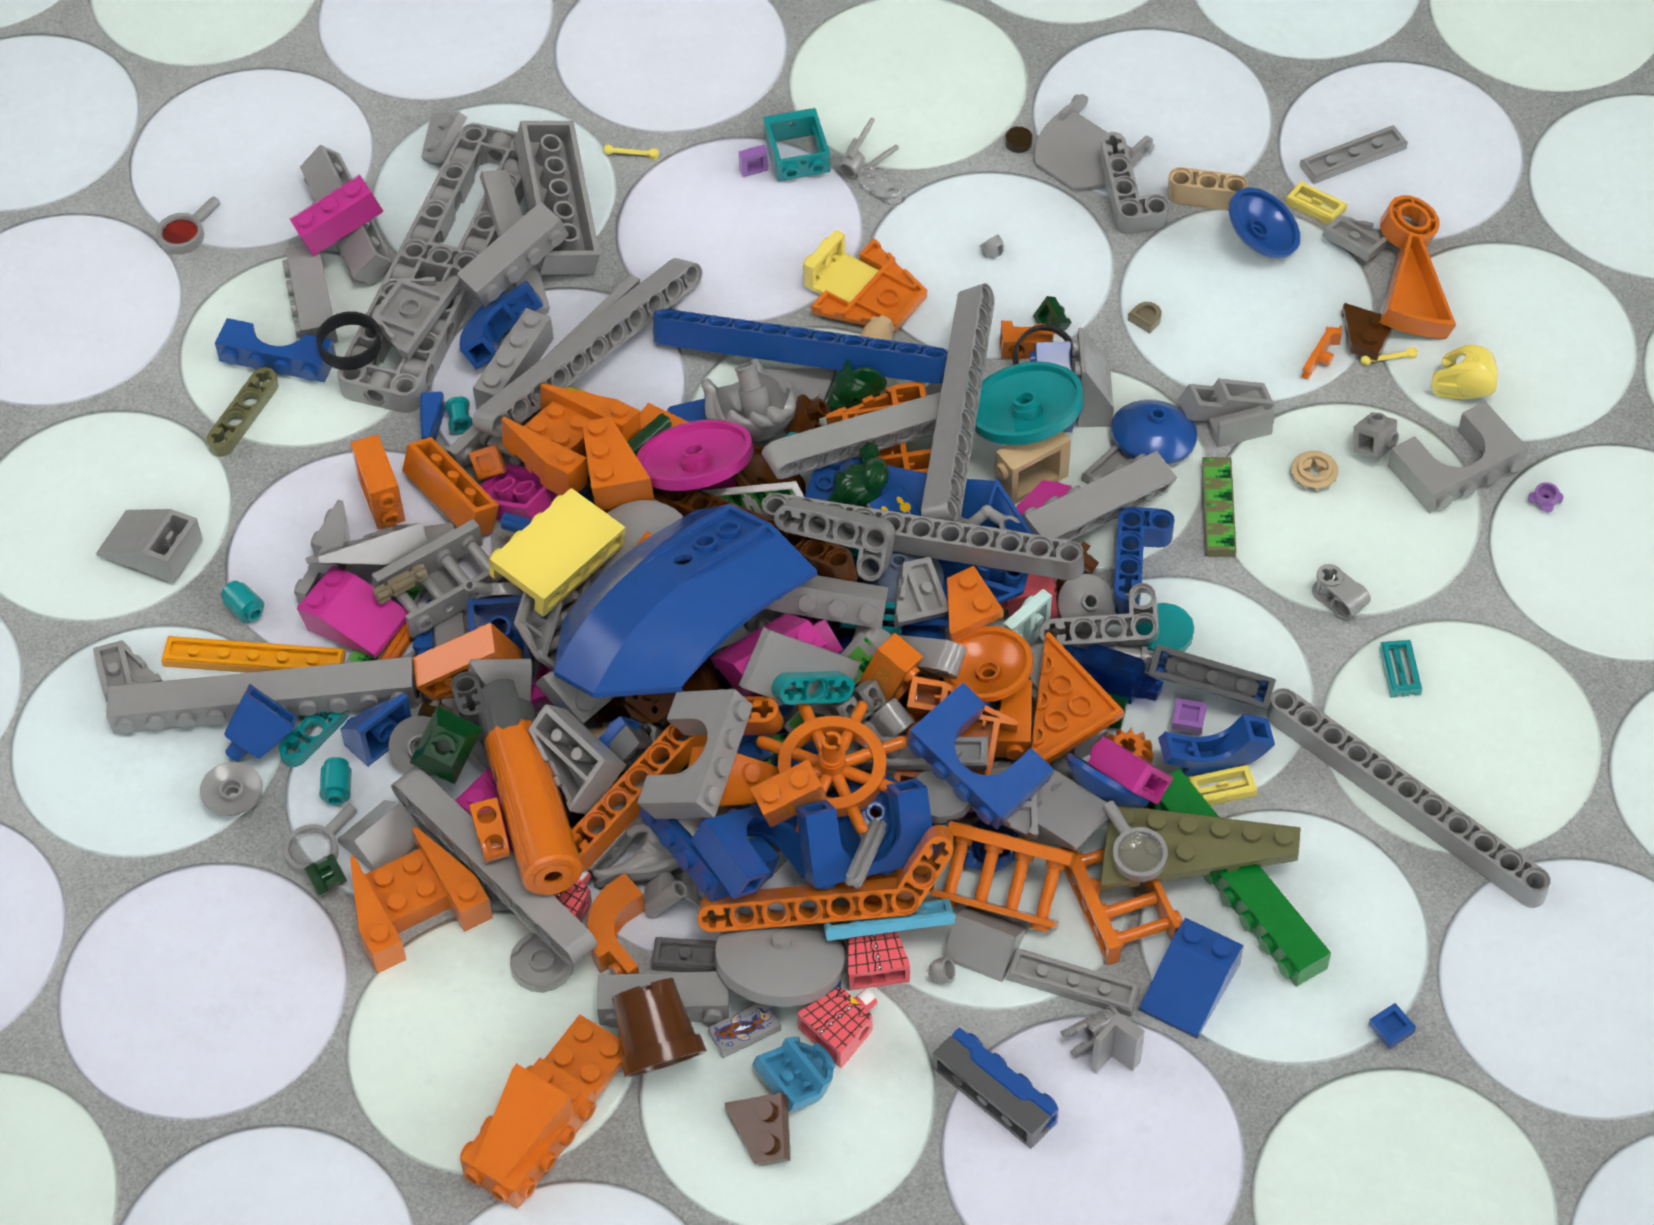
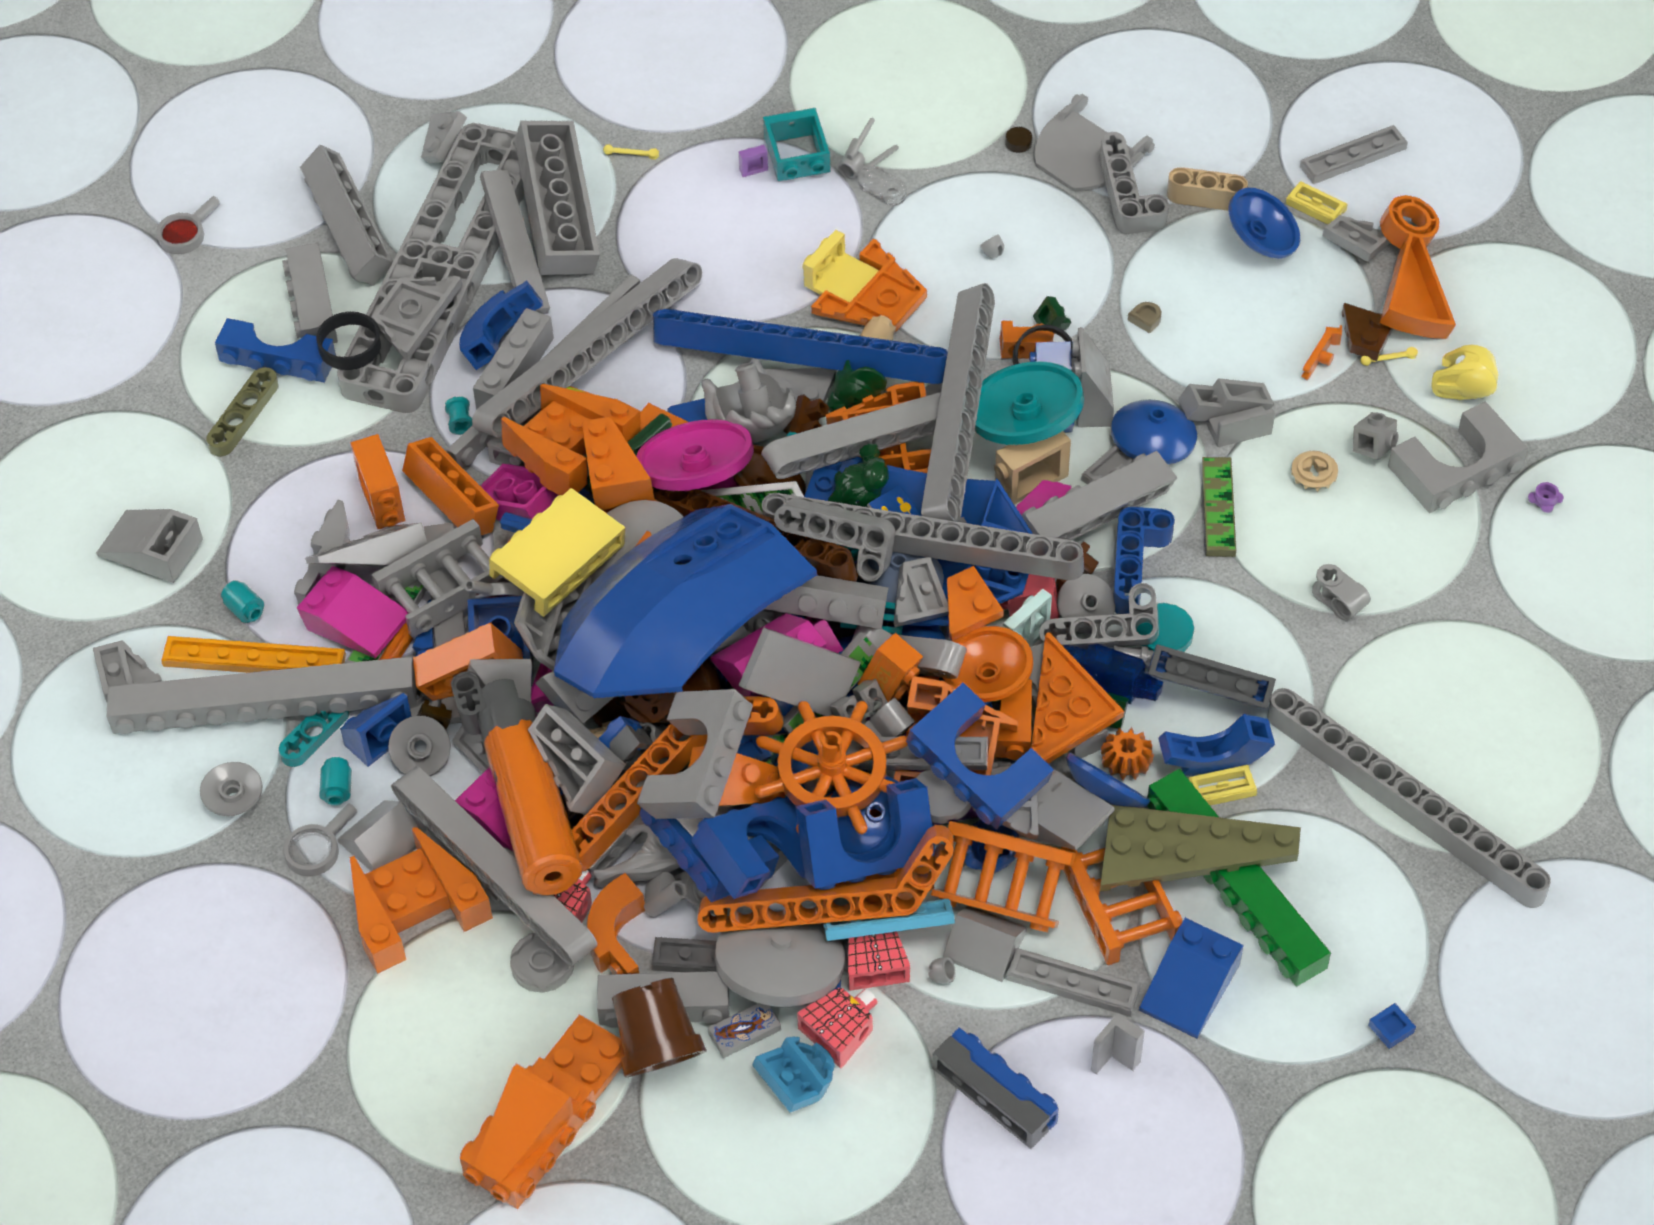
blue torso [224,684,298,762] -> none
dark pink slope [290,174,384,256] -> none
dark green tile [303,853,347,896] -> none
dark tan axle [372,563,429,604] -> none
dark green plate [409,704,483,785] -> none
blue slope [420,391,445,441] -> none
light grey brick [457,201,569,307] -> none
orange tile [468,443,507,481] -> none
orange leg [469,797,511,863] -> none
wing [725,1093,791,1166] -> none
orange brick [750,759,828,828] -> none
teal beam [771,671,854,705] -> none
light grey axle [845,818,887,888] -> none
light grey arm [958,505,1020,530] -> none
light grey hinge [1060,1005,1119,1058] -> none
dark pink slope [1087,736,1174,805] -> none
piece [1103,801,1168,882] -> none
medium lavender plate [1171,698,1207,735] -> none
teal tile [1379,640,1422,698] -> none

